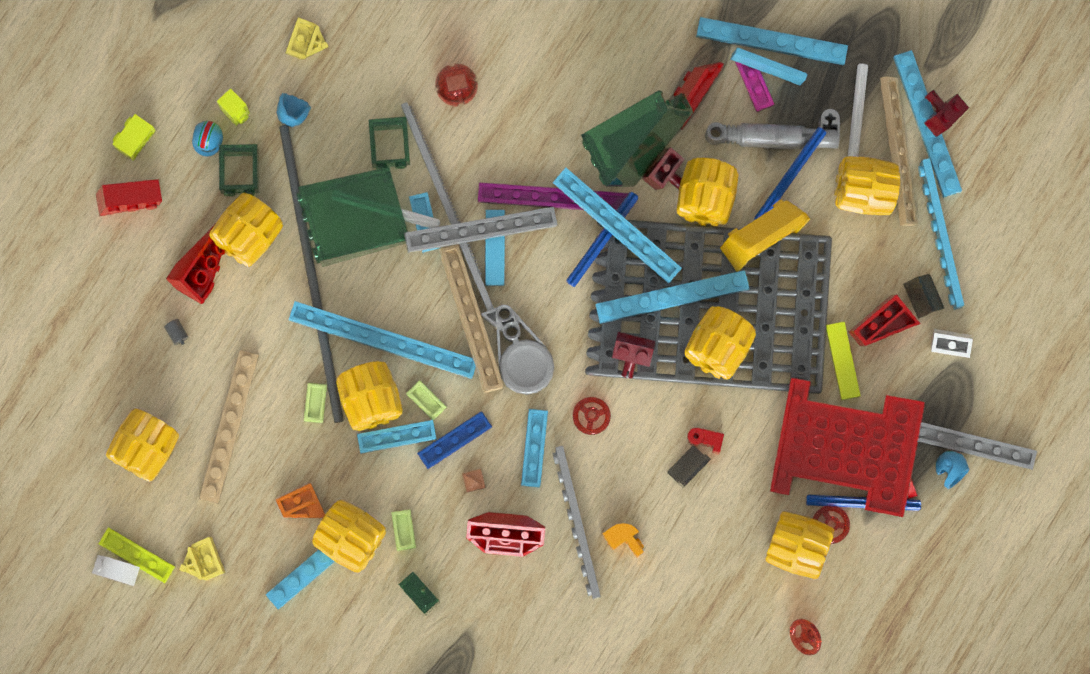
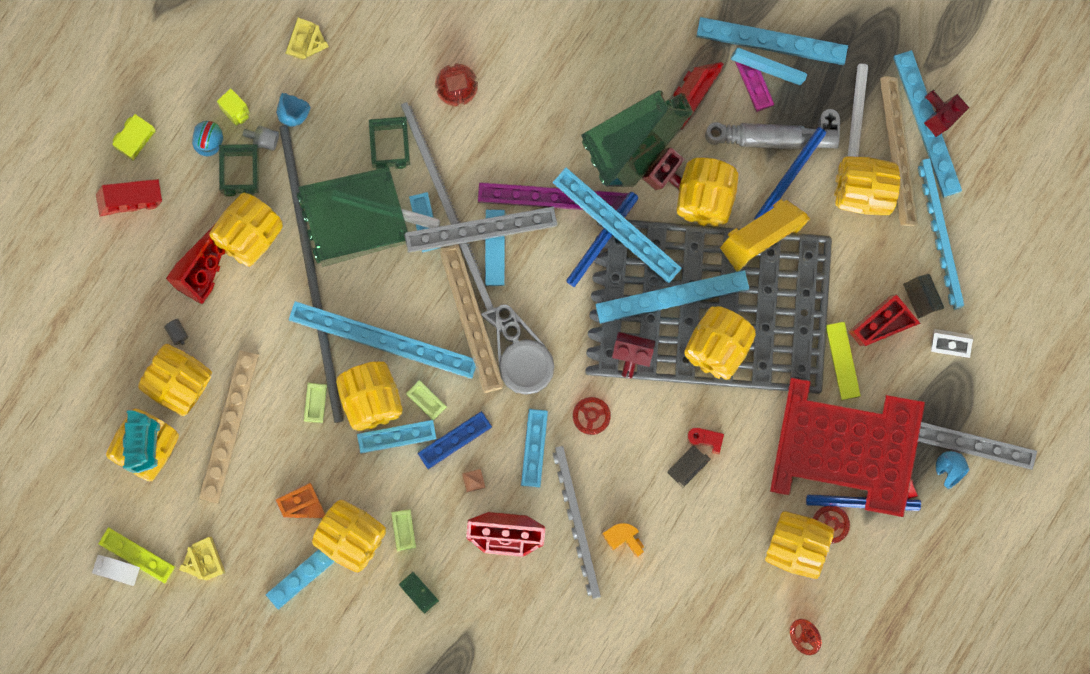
none -> teal piece [123,410,160,473]
none -> yellow wheel [138,344,212,416]
none -> light grey piece [243,126,279,151]

